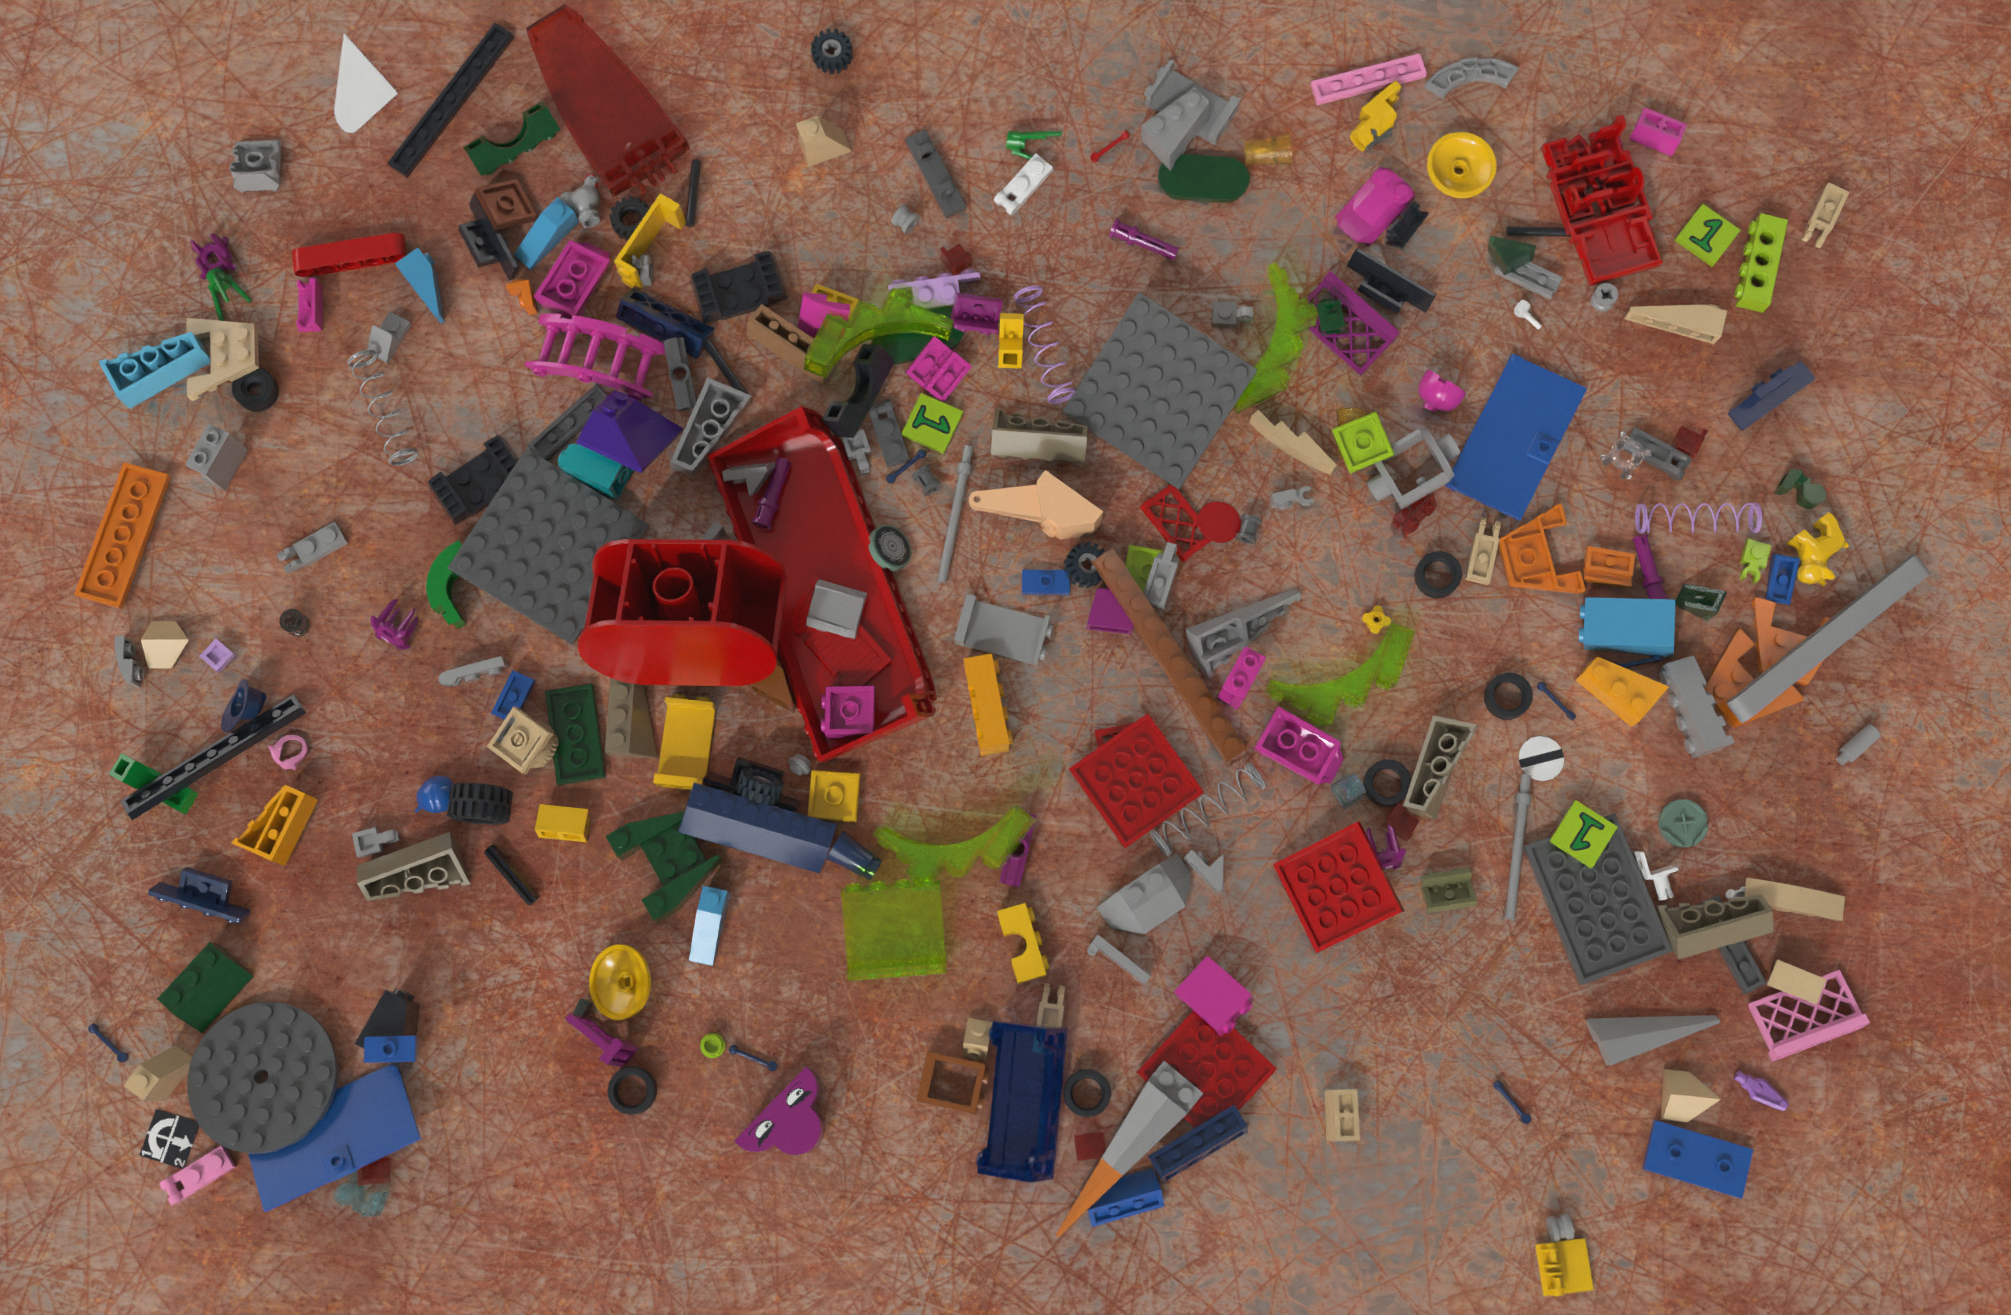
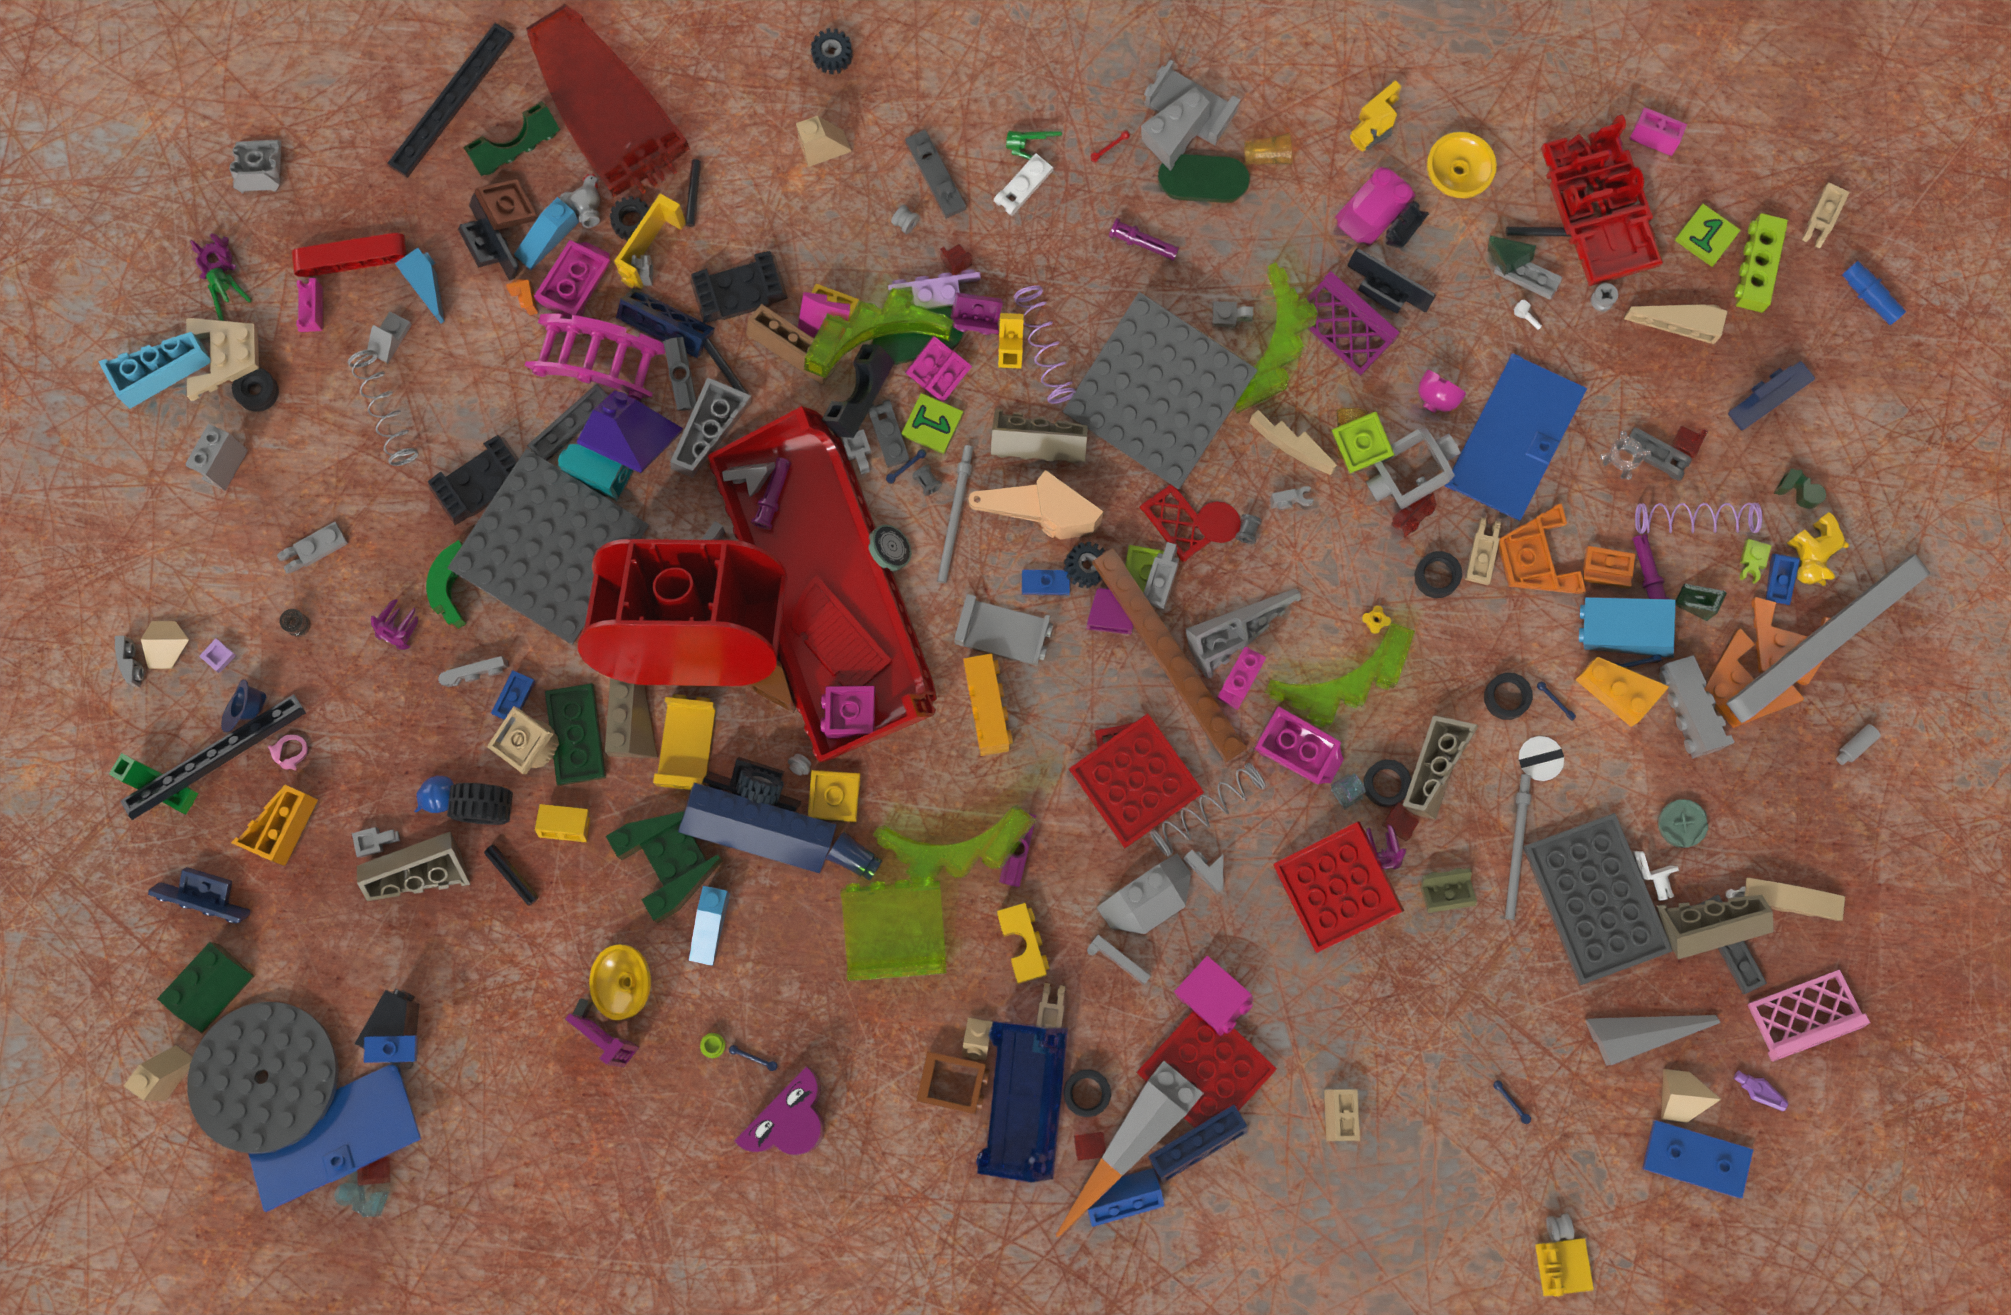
orange plate [74,462,171,609] -> none
dark blue hinge [88,1024,128,1063] -> none
black sticker [139,1109,199,1169] -> none
bright pink plate [159,1145,236,1206] -> none
white sticker [334,34,398,133] -> none
black tyre [607,1066,657,1115] -> none
light grey slope [806,580,867,639] -> none
bright pink plate [1310,53,1427,105] -> none
dark green brick [1316,298,1345,336] -> none
light grey tile [1424,57,1519,99] -> none
lime tile [1549,800,1618,868] -> none
tan hinge [1767,960,1827,1005] -> none
none -> blue piece [1842,261,1906,326]

